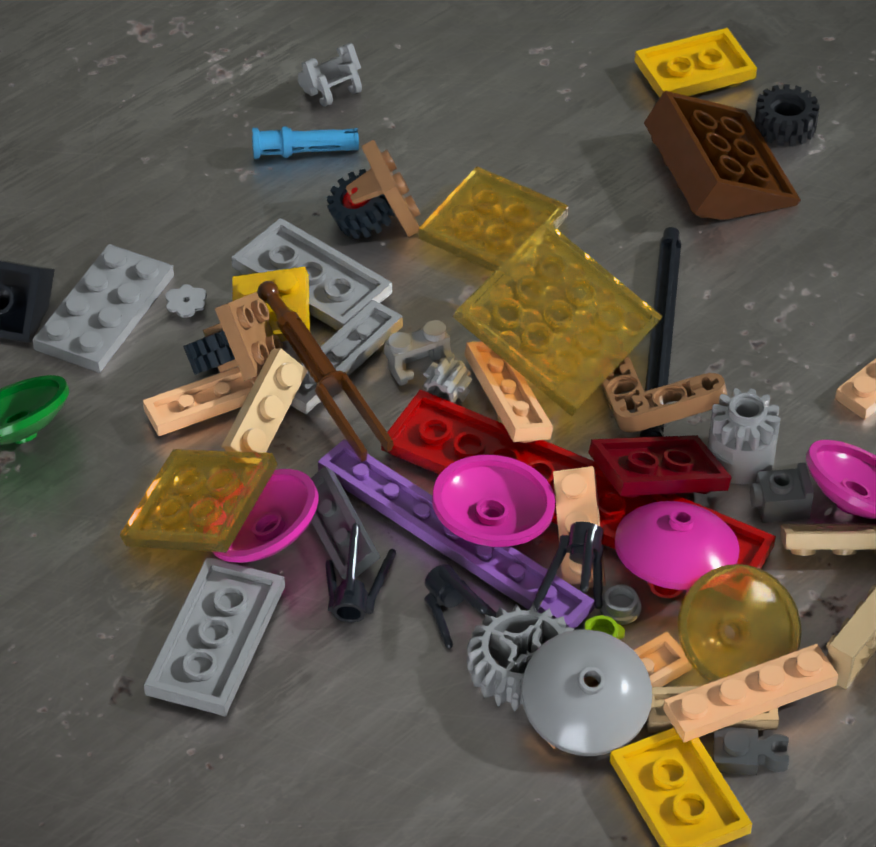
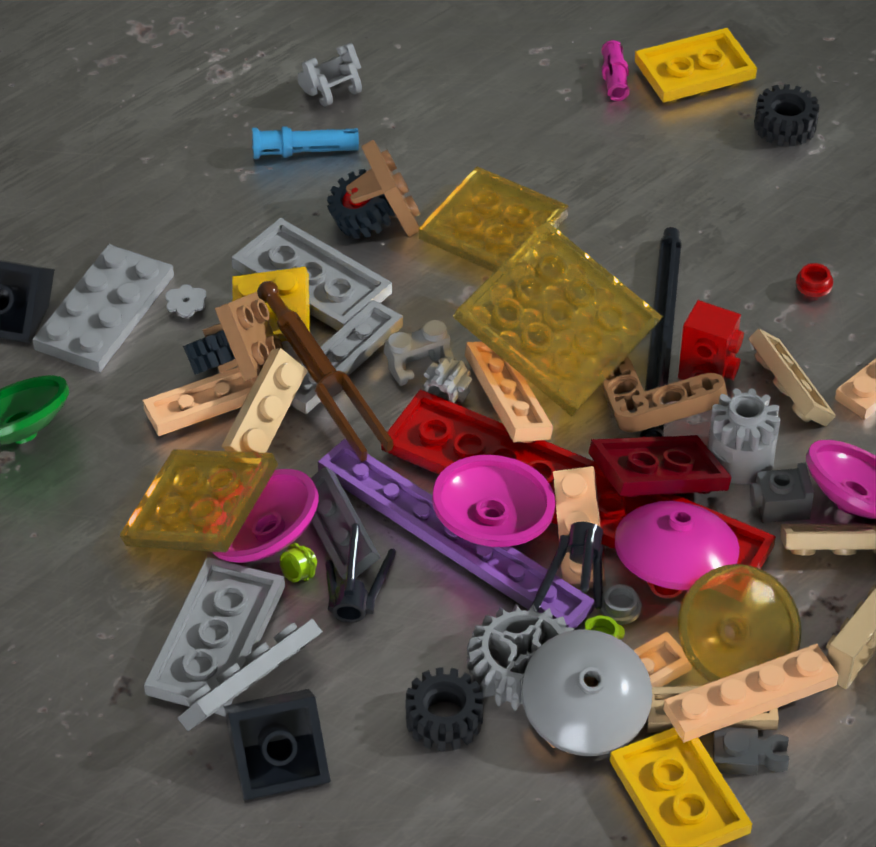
black plant [424,564,497,649] -> none
reddish brown slope [644,91,801,220] -> none
none -> light grey plate [178,618,322,731]
none -> black slope [224,689,331,800]
none -> lime plate [279,543,317,583]
none -> black tyre [405,667,484,751]
none -> dark pink pin [601,40,630,101]
none -> red brick [678,300,744,384]
none -> tan plate [748,328,836,427]
none -> red plate [796,263,833,297]

